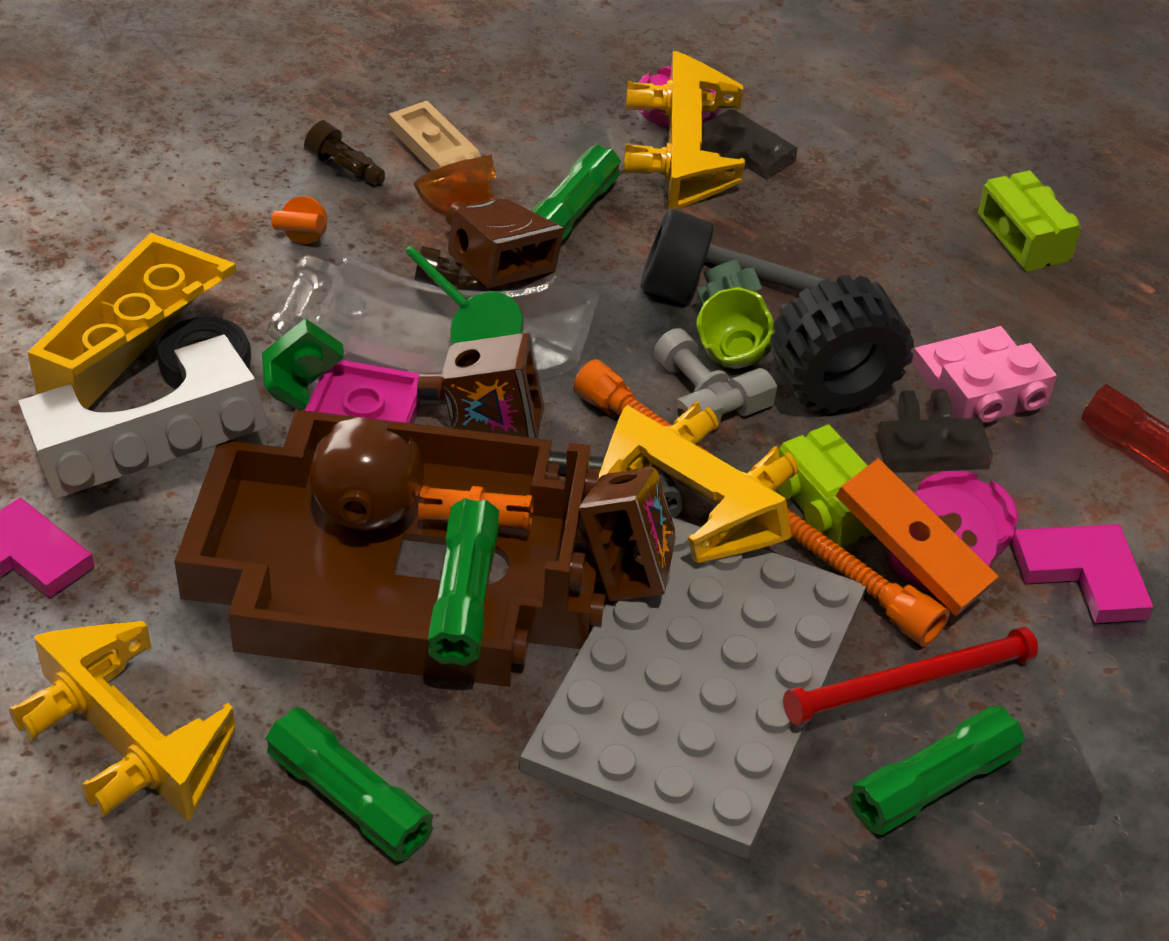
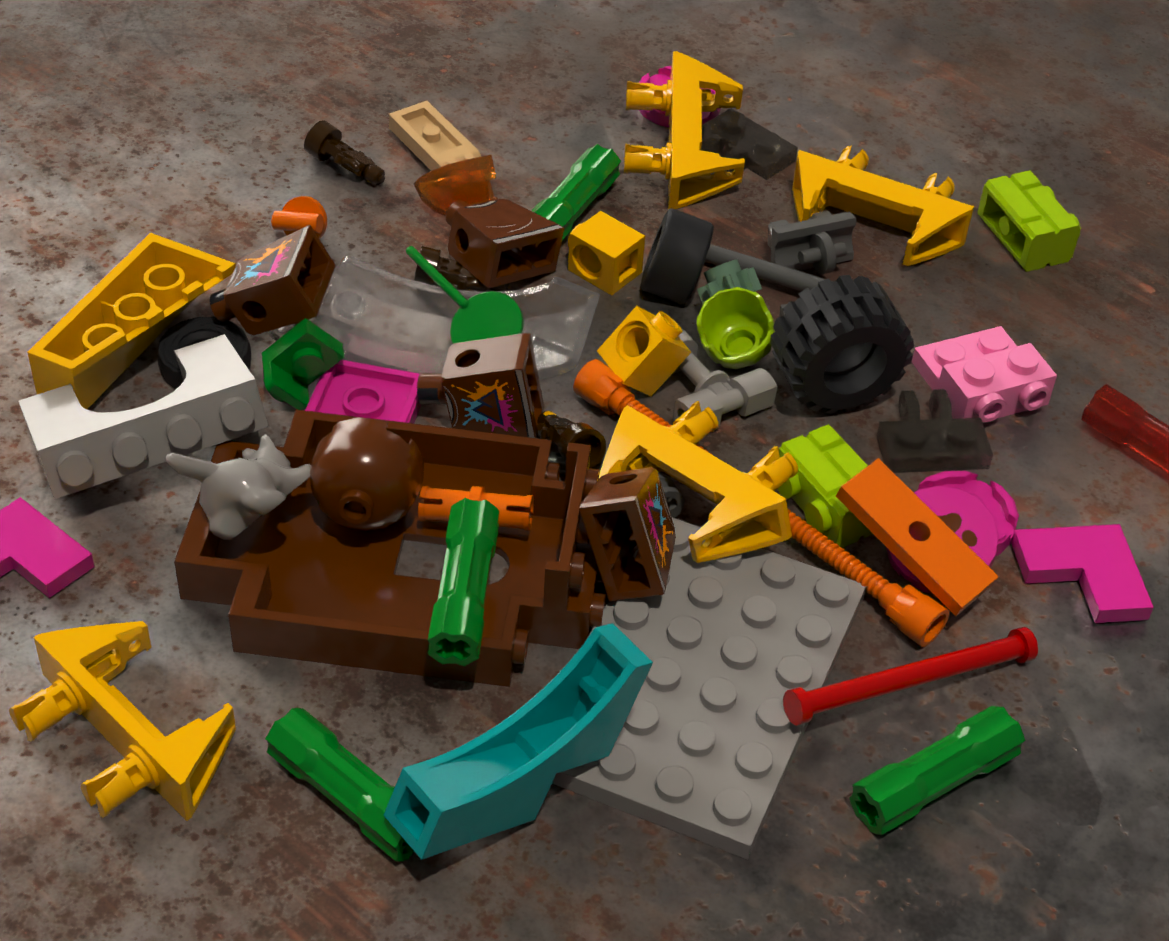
none -> light grey animal [166,434,311,540]
none -> reddish brown torso [210,225,336,336]
none -> teal arch [384,623,653,860]
none -> dark brown piece [537,411,606,468]
none -> yellow brick [568,211,645,296]
none -> yellow brick [597,306,691,396]
none -> dark grey hips [767,211,856,275]
none -> yellow hose [792,145,974,266]

